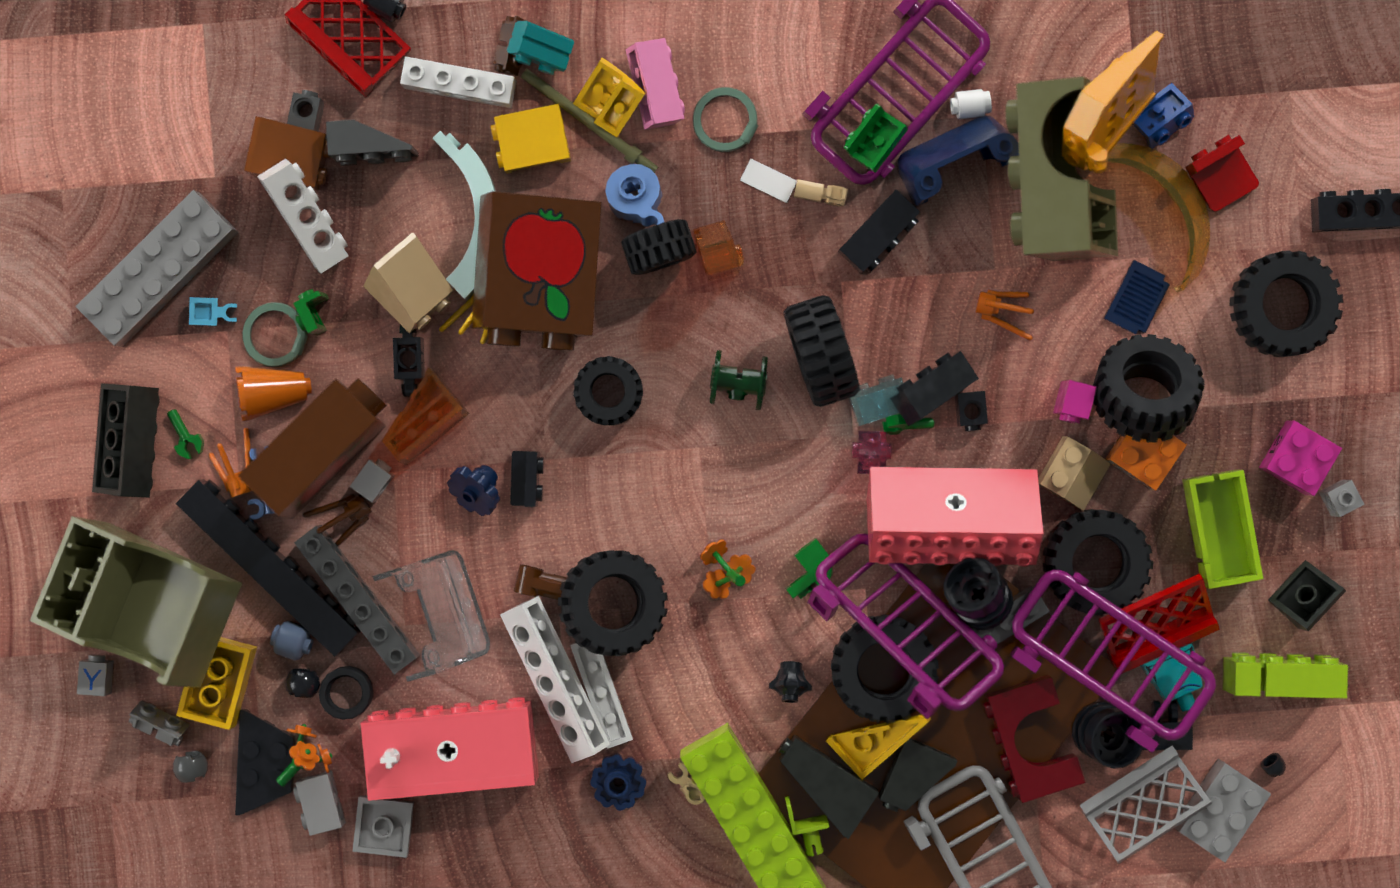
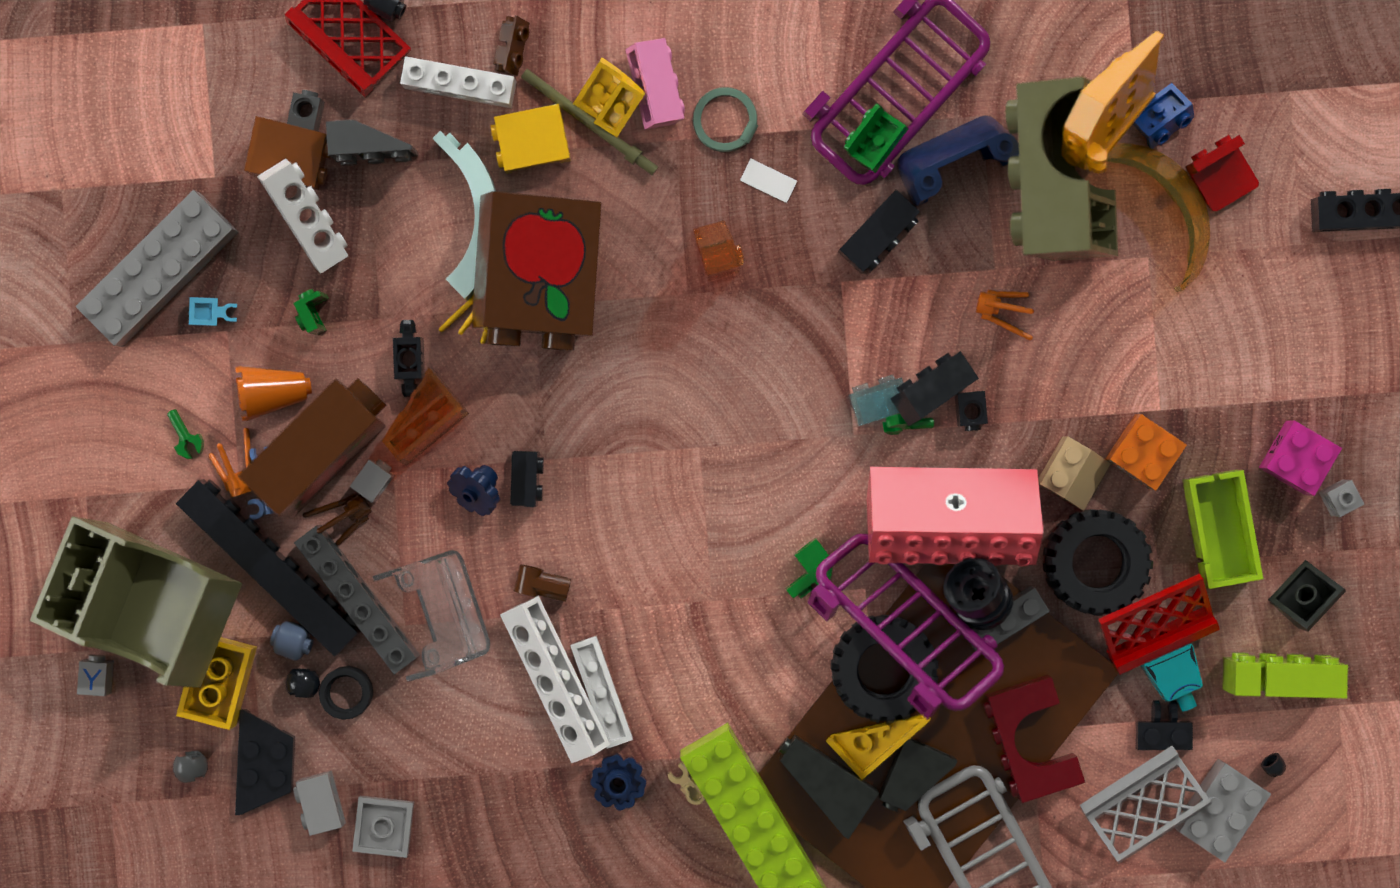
pearl dark grey slope [92,383,160,498] -> none
light grey hinge [129,700,190,746] -> none
sand green piece [242,302,308,367] -> none
orange plant [276,724,332,787] -> none
coral piece [361,697,539,801] -> none
tan slope [363,232,453,333] -> none
teal brick [507,21,574,75] -> none
black tyre [558,550,668,656] -> none
black tyre [573,356,643,426] -> none
medium blue piece [605,164,664,227] -> none
black tyre [621,219,697,275] -> none
orange plant [700,539,756,599] -> none
dark green hose [710,350,768,410] -> none
black rock [769,661,812,703] -> none
black tyre [784,295,860,407] -> none
lime bracket [785,797,829,856] -> none
tan bar [794,179,848,207] -> none
clear pink brick [852,431,892,474] -> none
white brick [950,89,992,119] -> none
magenta bar [1010,570,1216,753] -> none
dark pink brick [1053,380,1097,424] -> none
black wheel [1072,701,1143,769] -> none
black tyre [1093,334,1204,442] -> none
dark blue window [1103,260,1170,334] -> none
black tyre [1229,250,1343,357] -> none

